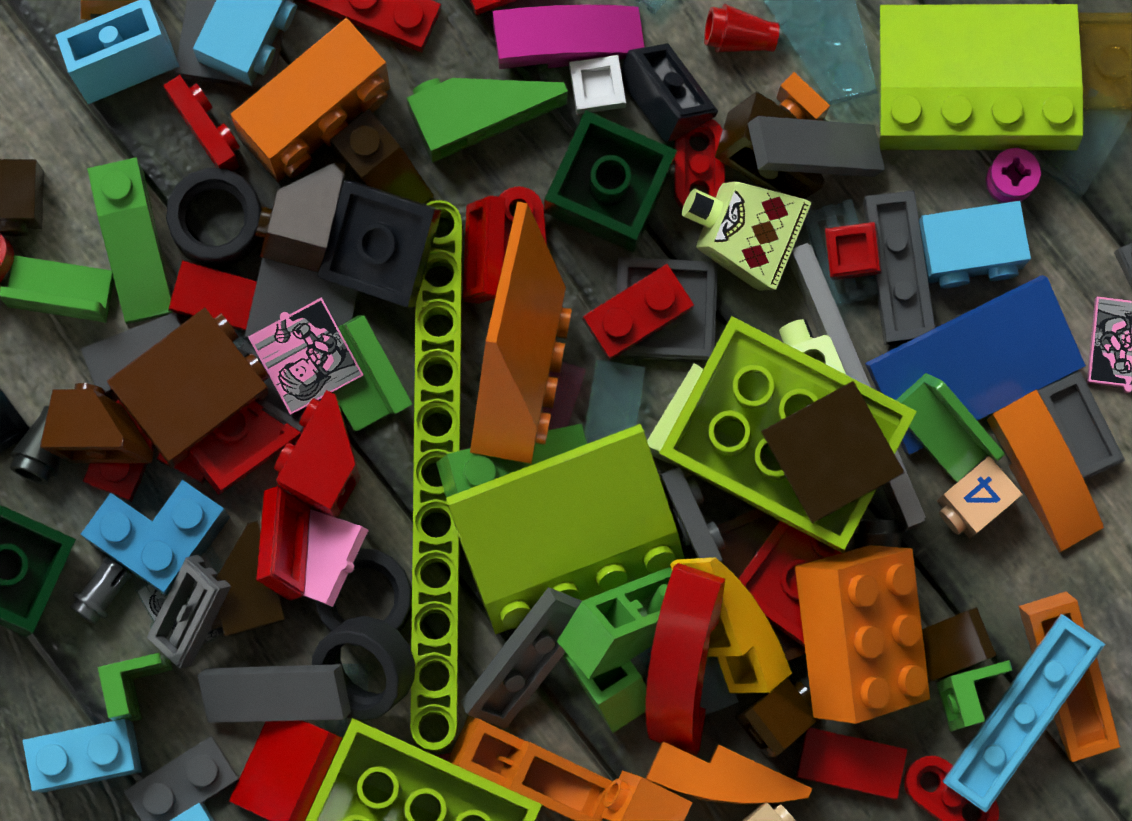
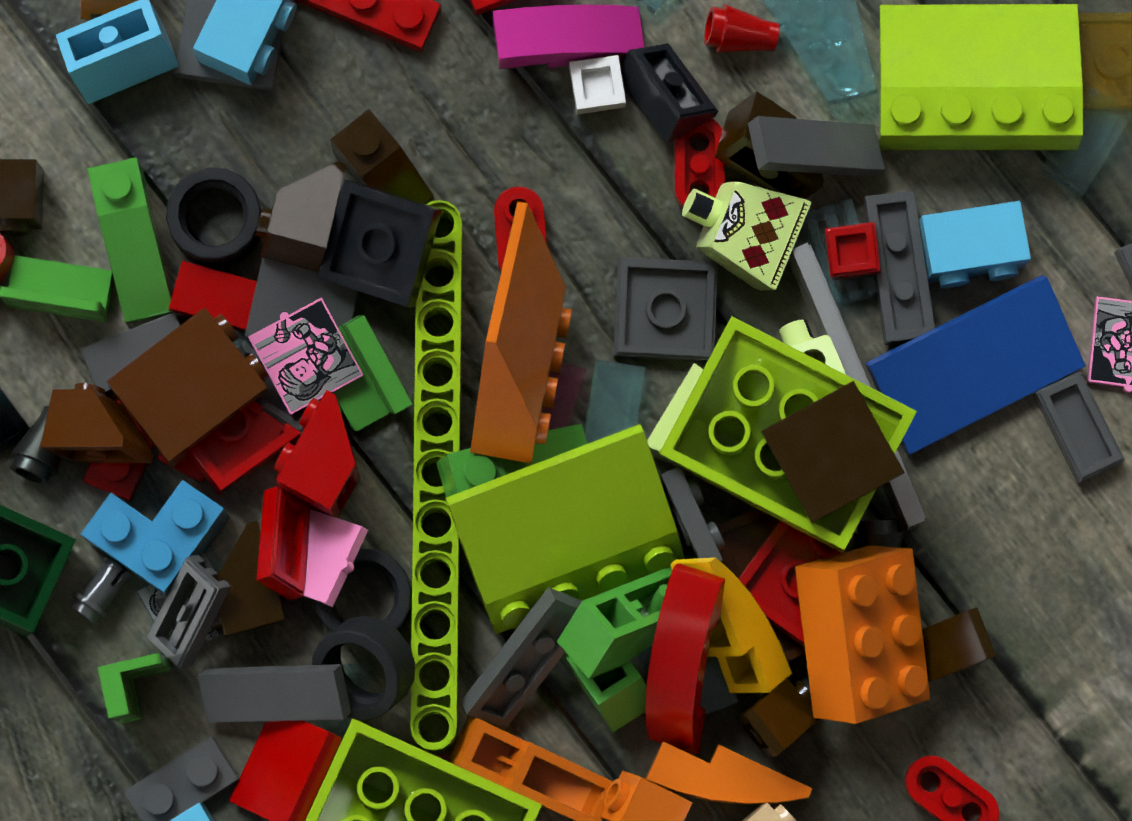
medium azure brick [23,719,142,793] -> none
red plate [163,75,240,171] -> none
orange brick [230,17,390,182] -> none
bright green slope [407,78,568,163] -> none
red tile [463,195,506,304] -> none
dark green brick [544,110,677,252] -> none
red plate [582,264,694,361] -> none
orange plate [776,72,830,121] -> none
red tile [796,727,907,800] -> none
bright green panel [896,373,1005,482] -> none
bright green panel [936,660,1012,732] -> none
light nougat brick [937,456,1023,539] -> none
medium azure tile [943,614,1105,813] -> none
dark pink wheel [985,148,1041,203] -> none
orange slope [987,390,1104,553] -> none
orange slope [1019,592,1120,762] -> none

